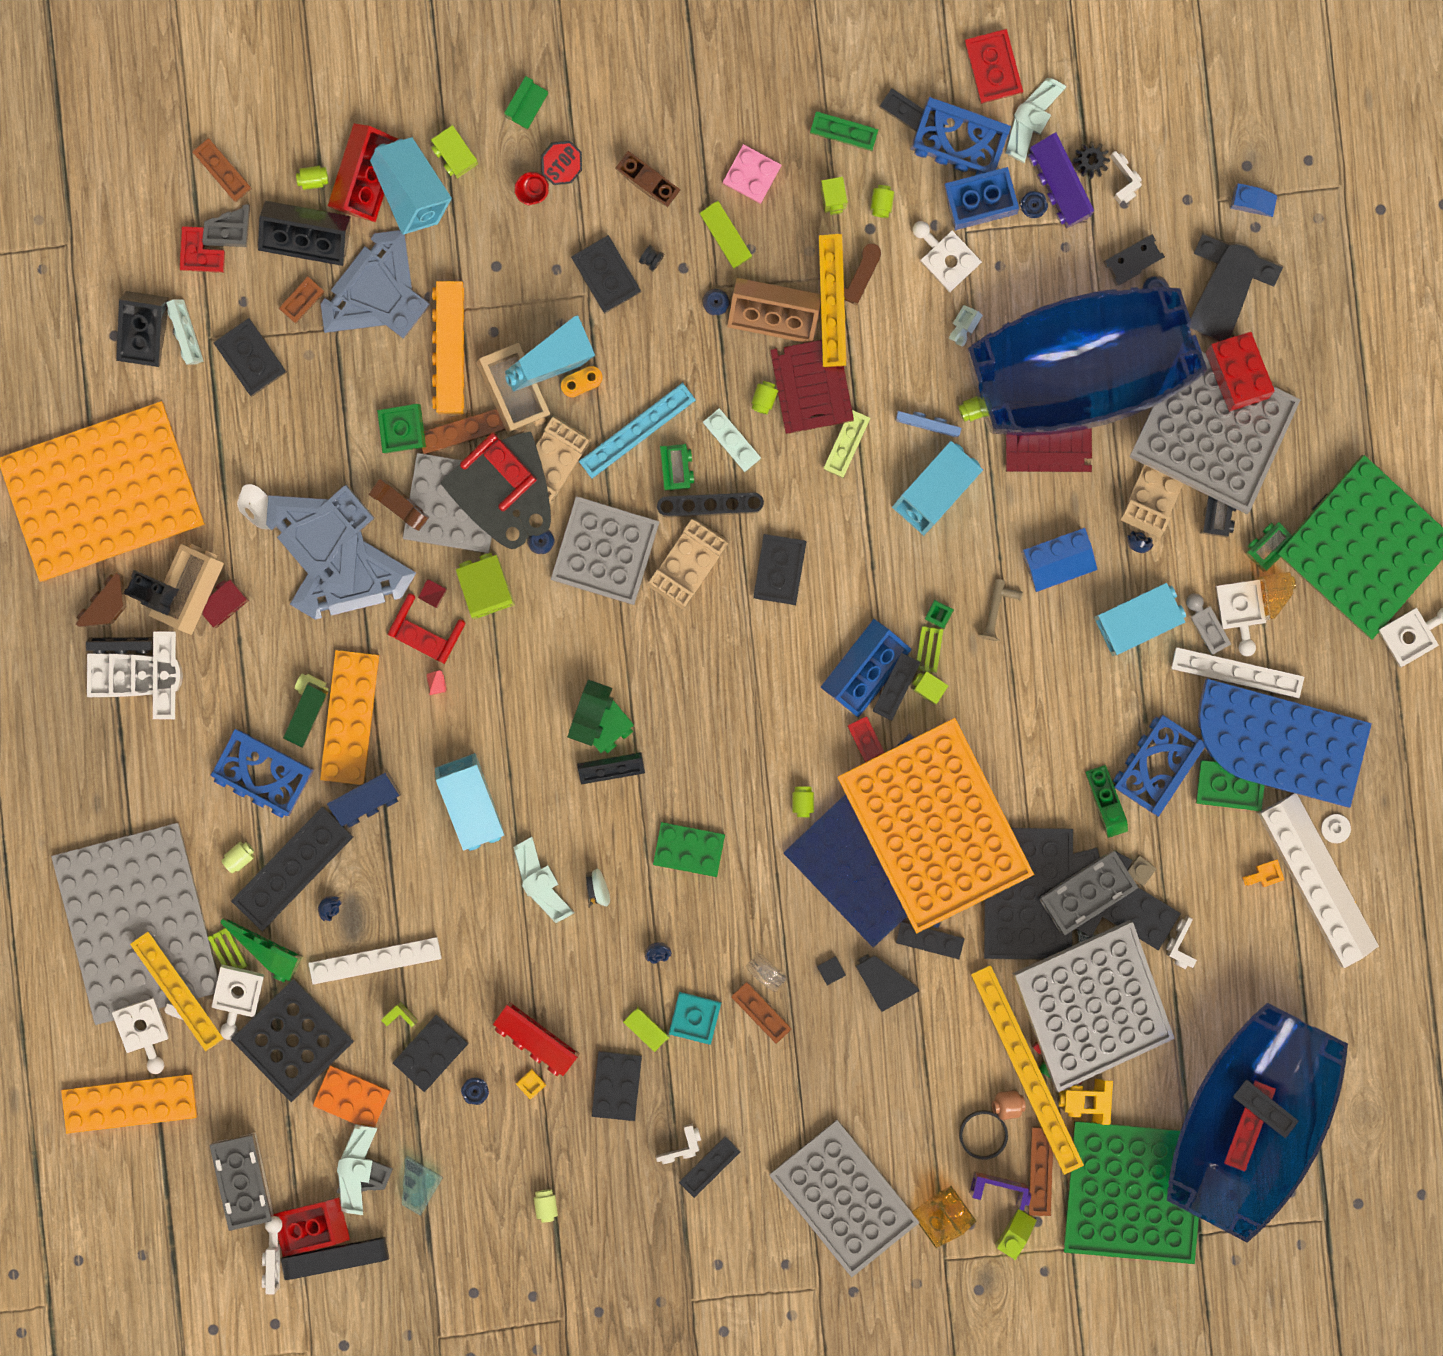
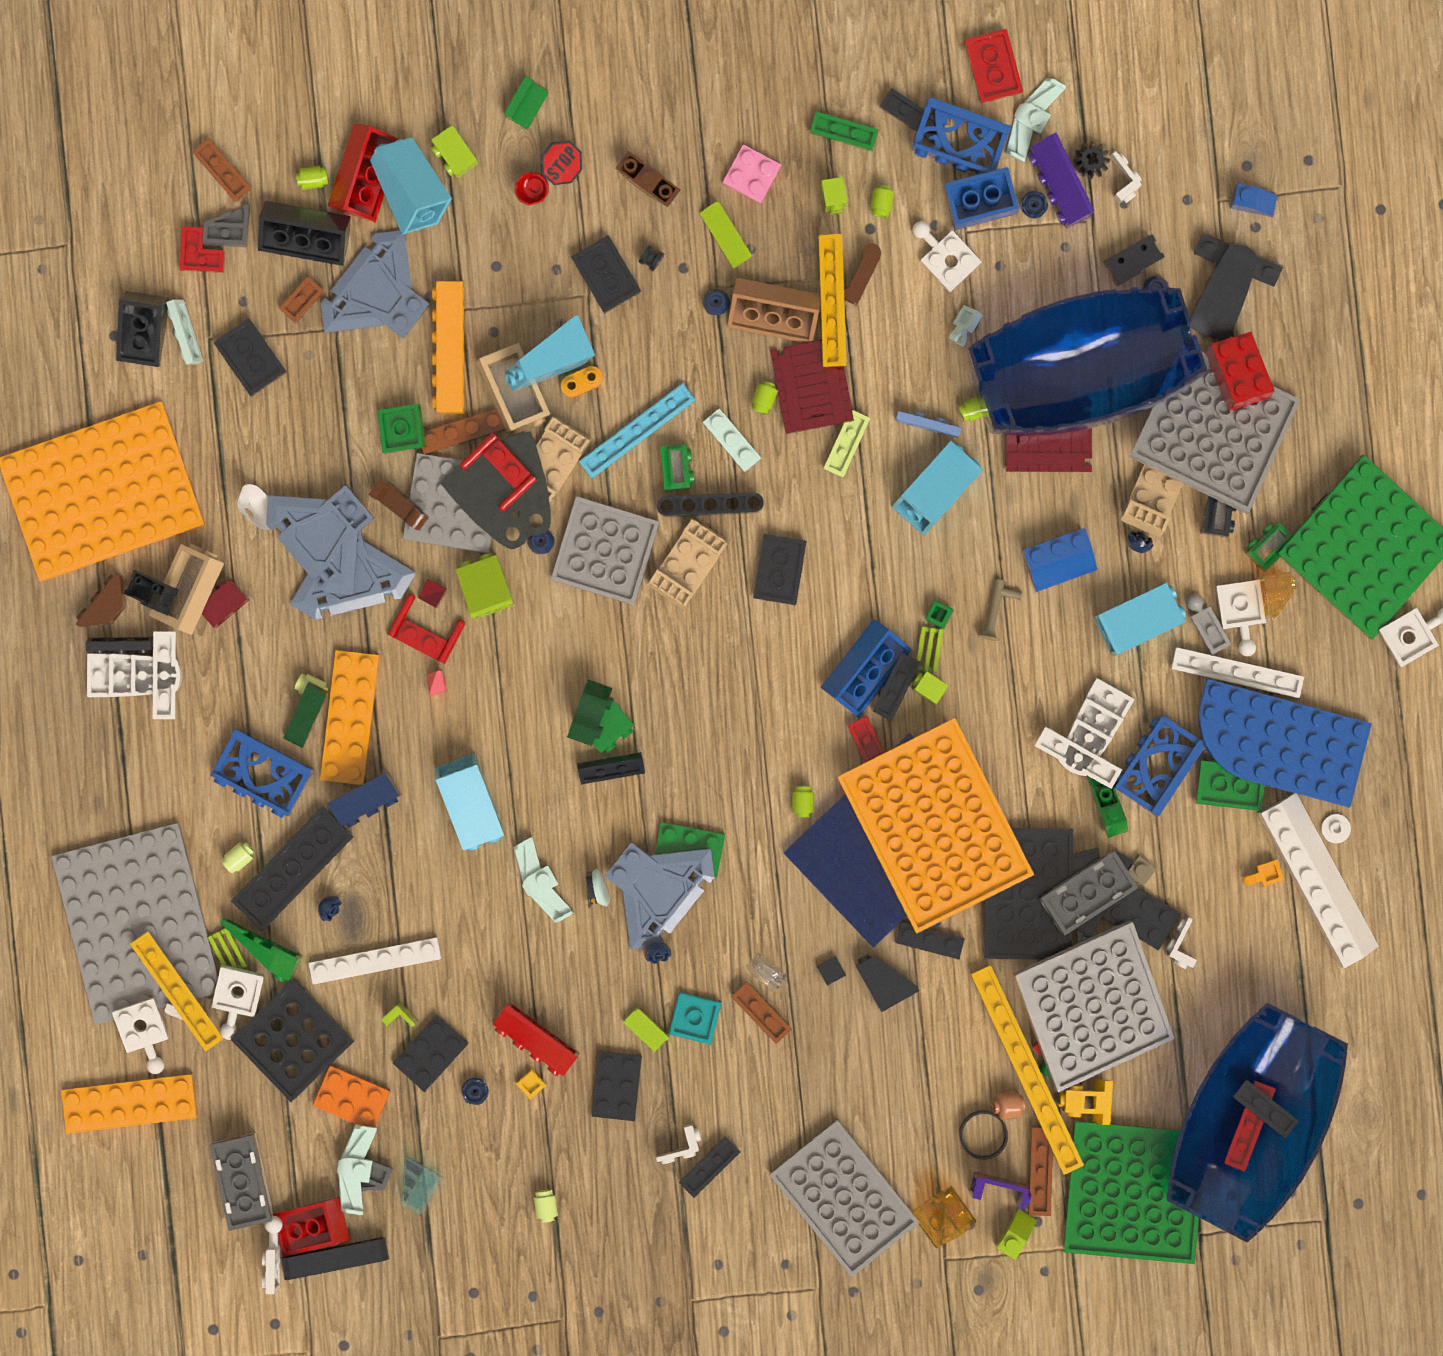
none -> sand blue plate [605,841,715,949]
none -> white slope [1035,677,1135,789]

